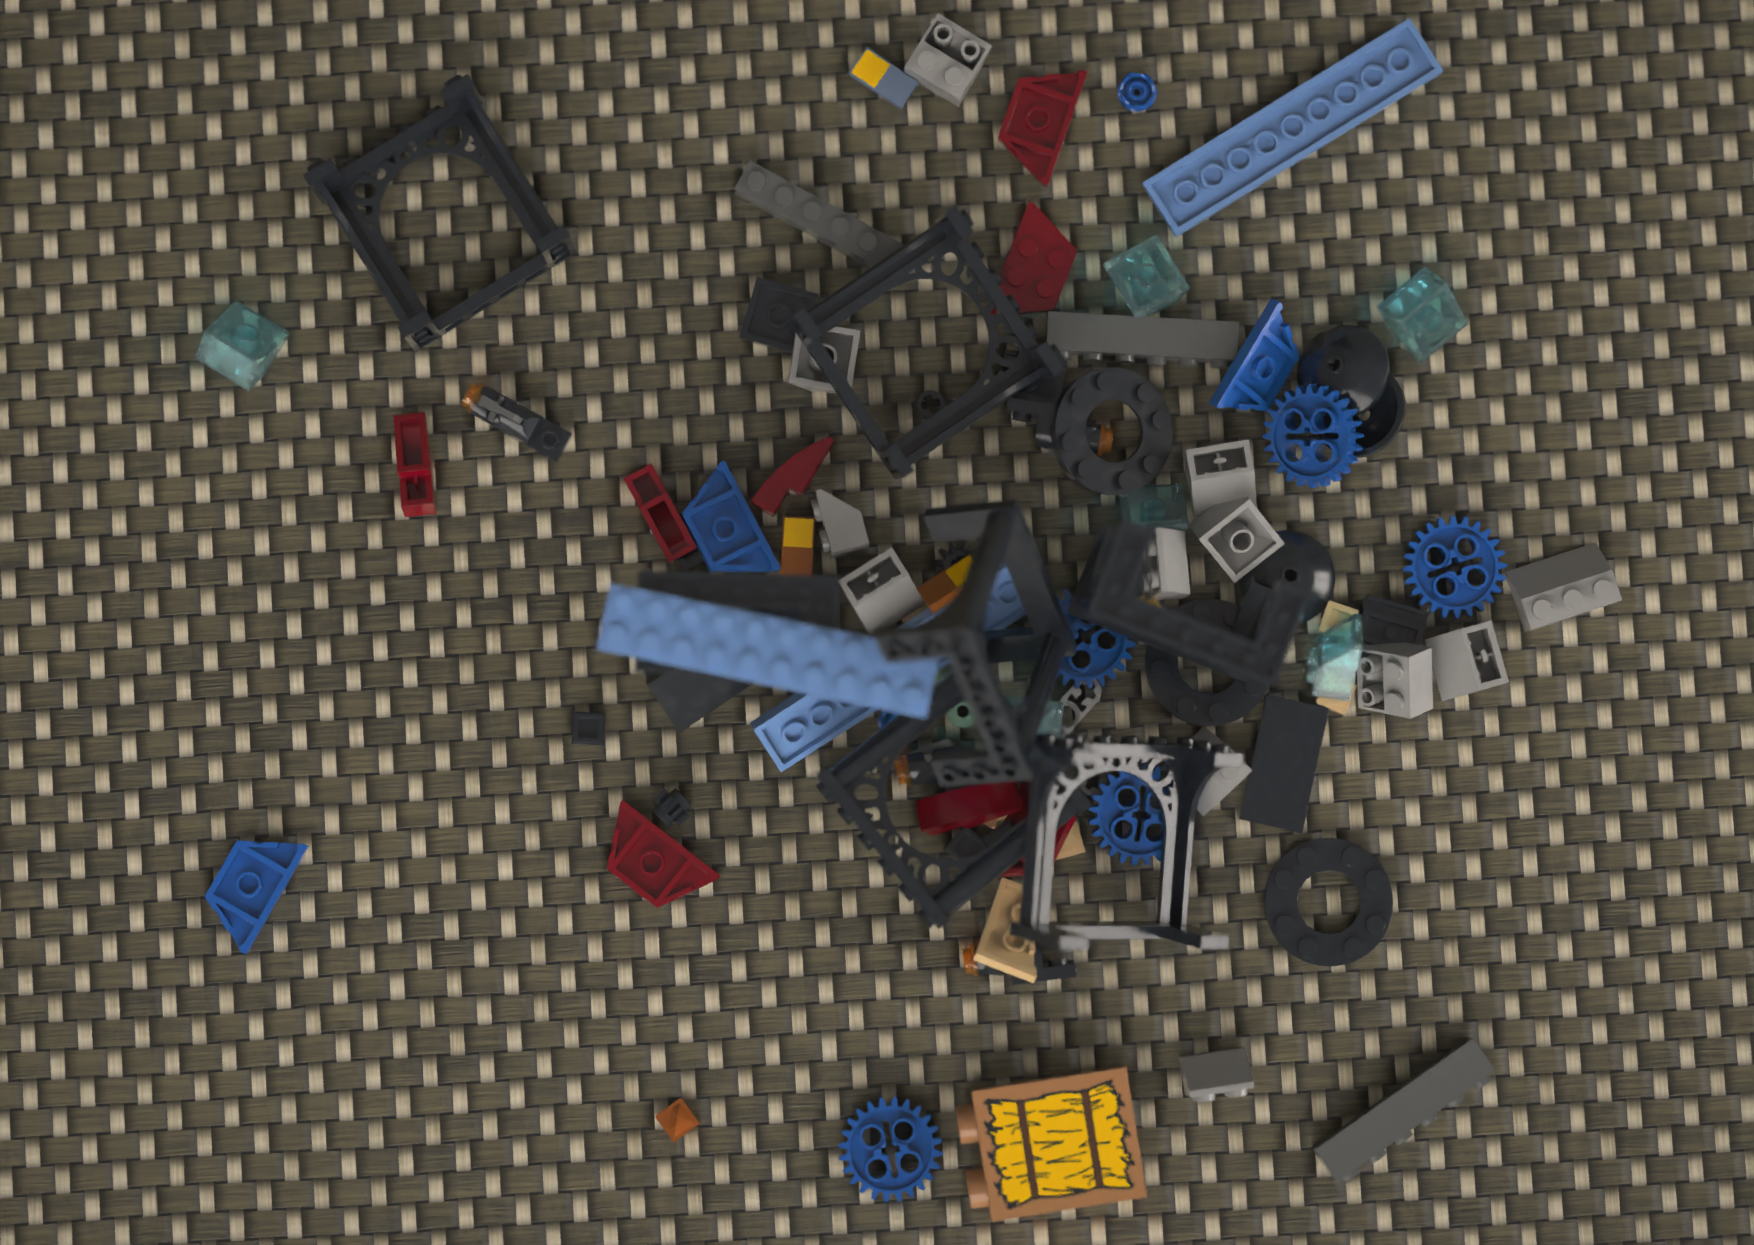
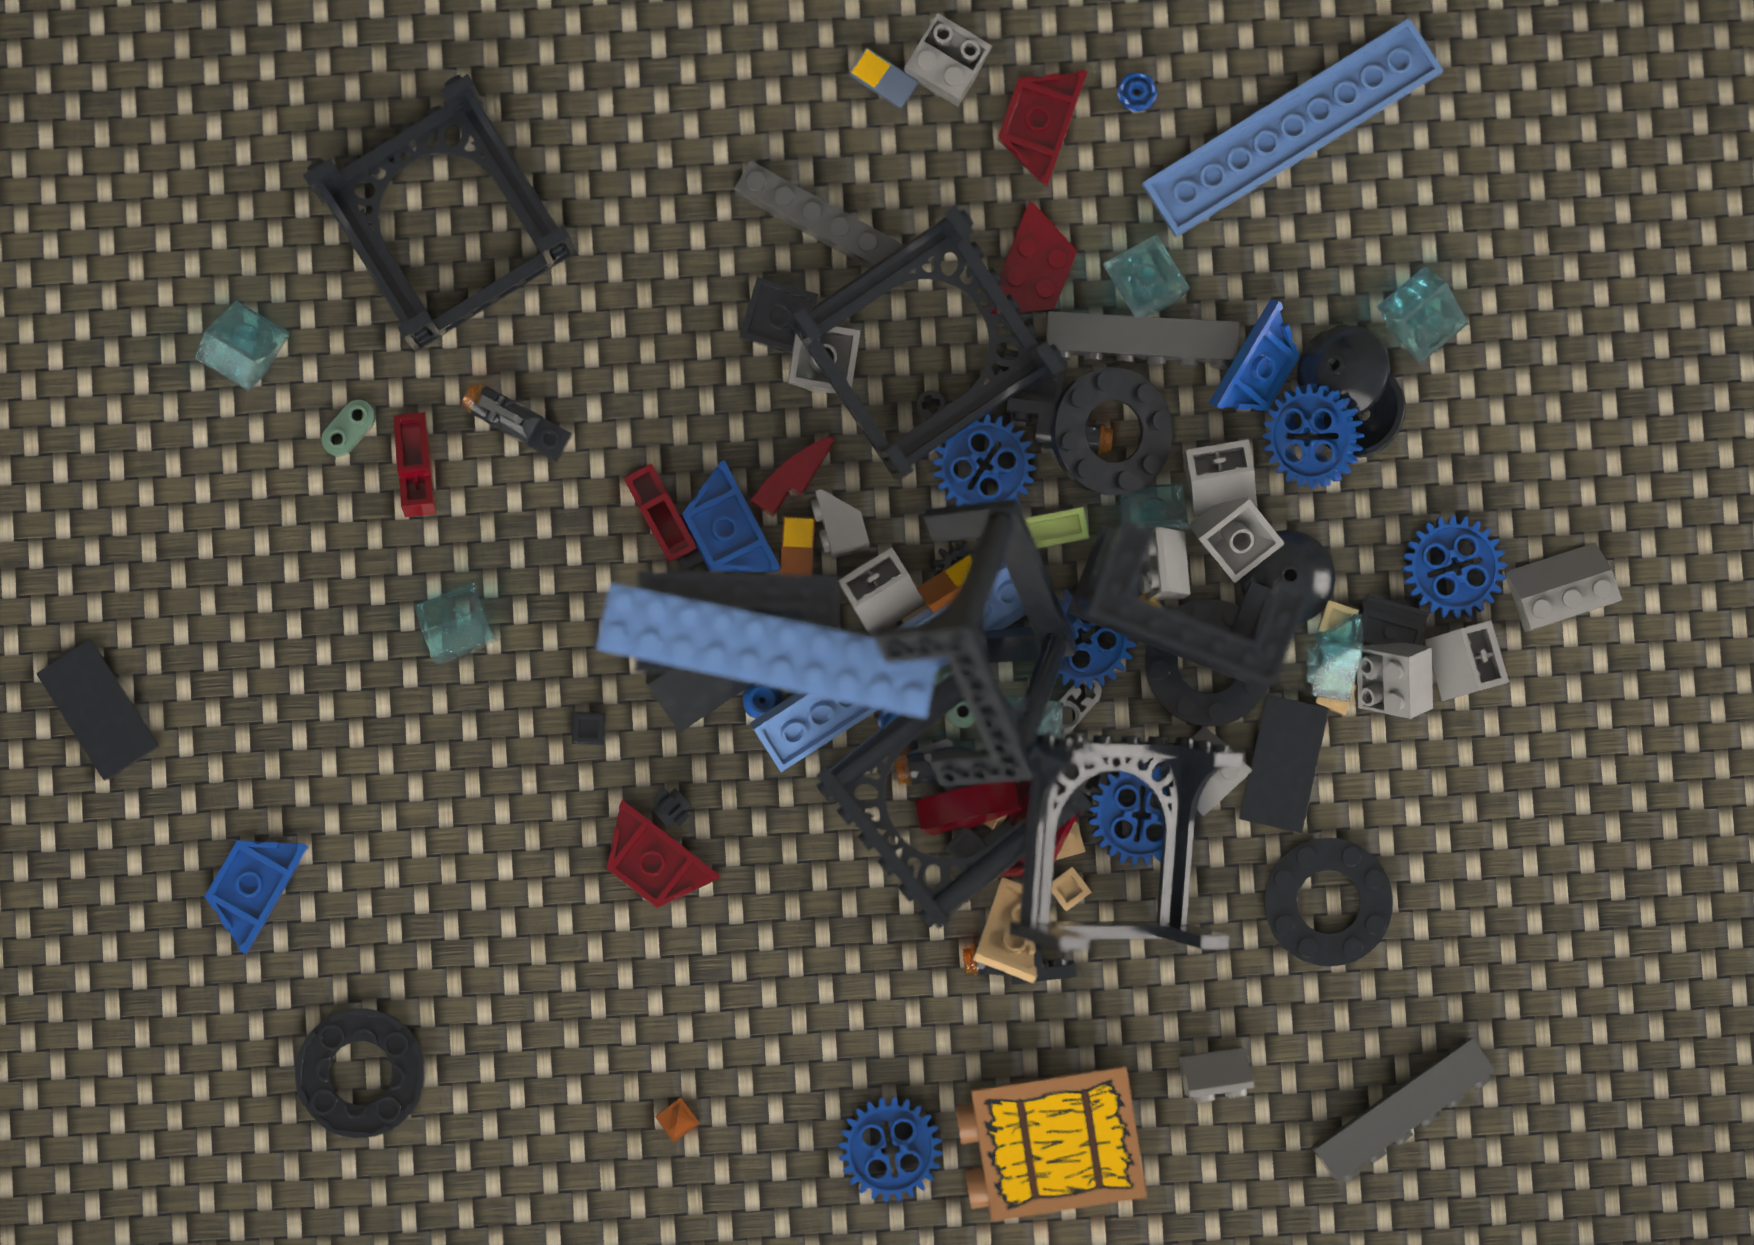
none -> black tile [36,639,160,781]
none -> black plate [295,1008,426,1138]
none -> sand green plate [321,400,376,457]
none -> clear light blue slope [415,582,497,665]
none -> blue plate [742,683,783,718]
none -> blue gear [933,414,1036,506]
none -> yellowish green tile [1025,507,1089,549]
none -> tan plate [1051,867,1092,912]

